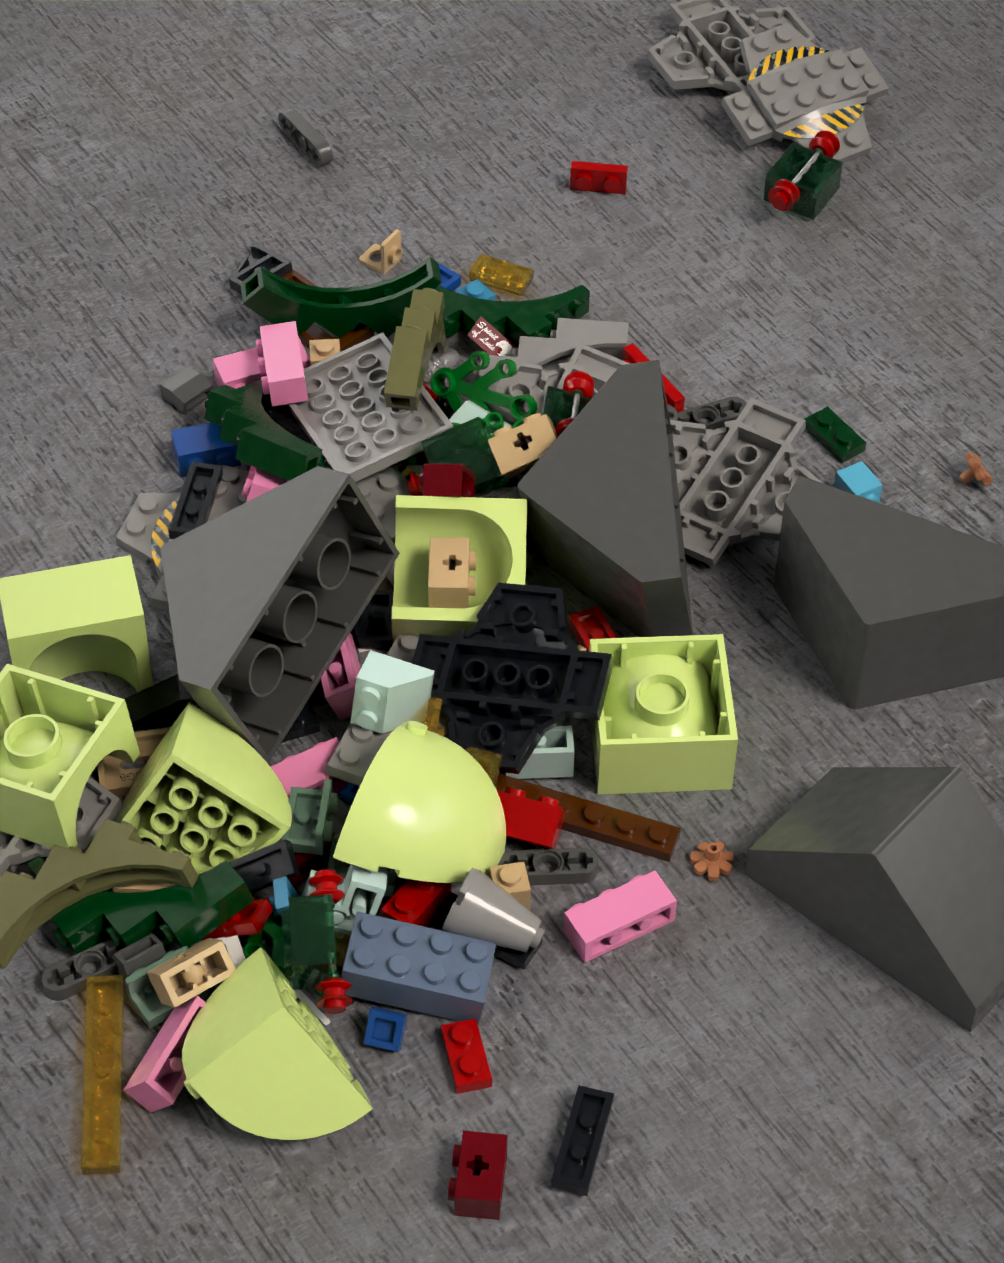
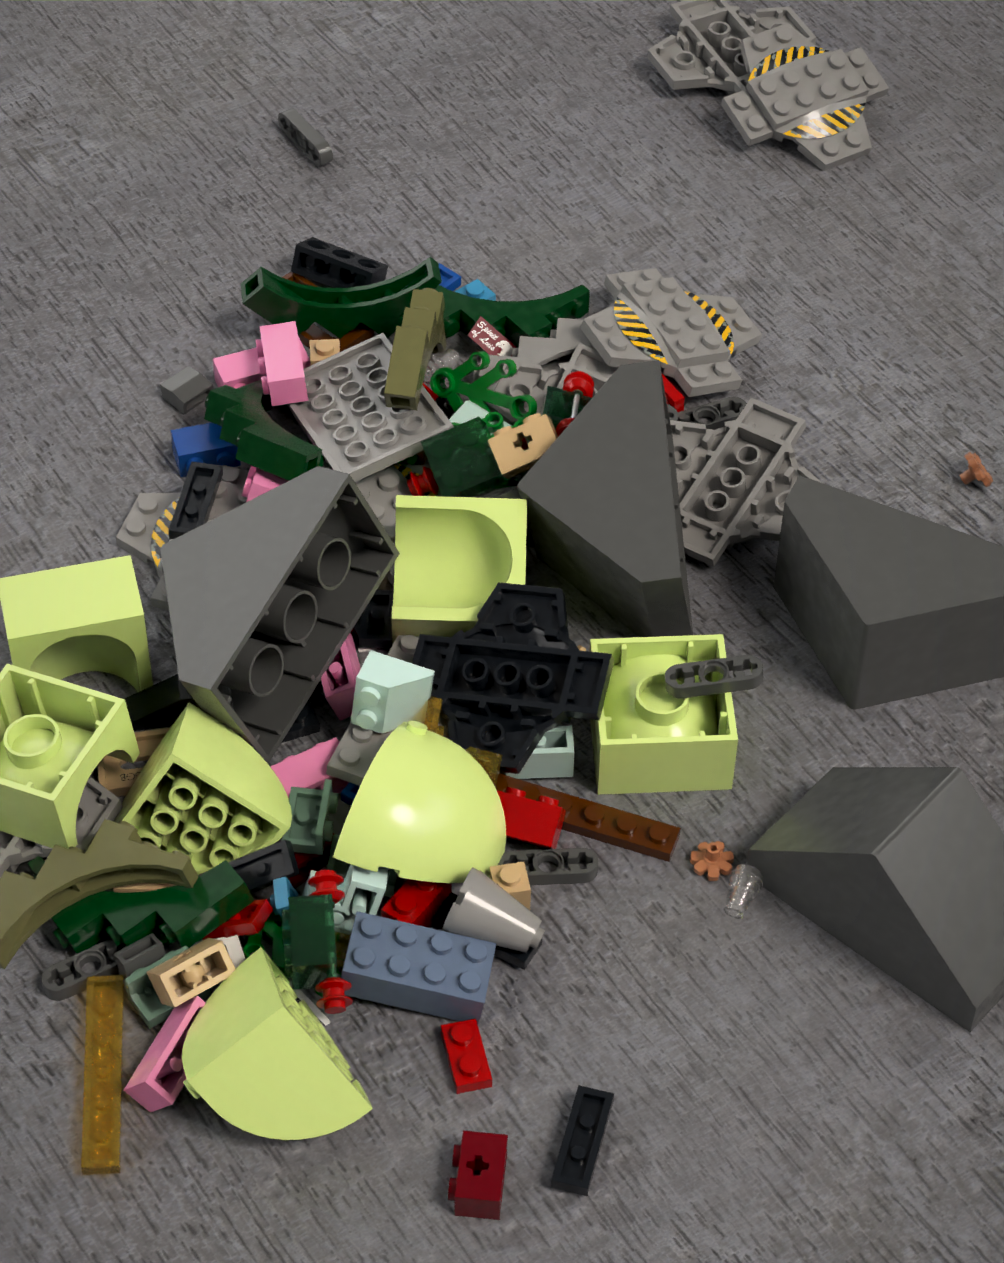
black wing [228,242,293,294] -> none
tan bracket [359,229,403,275] -> none
blue plate [363,1006,408,1052] -> none
dark red brick [418,464,475,497] -> none
tan brick [428,537,476,608] -> none
clear yellow plate [469,254,534,296] -> none
bright pink brick [563,870,677,963] -> none
red plate [569,606,617,651] -> none
red plate [570,161,628,195] -> none
clear green brick [763,130,843,220] -> none
dark green plate [804,406,867,463] -> none
medium azure brick [834,461,883,503] -> none
none -> black brick [291,237,388,288]
none -> light grey plate [581,268,762,397]
none -> dark grey beam [665,655,764,698]
none -> clear cone [724,864,763,919]

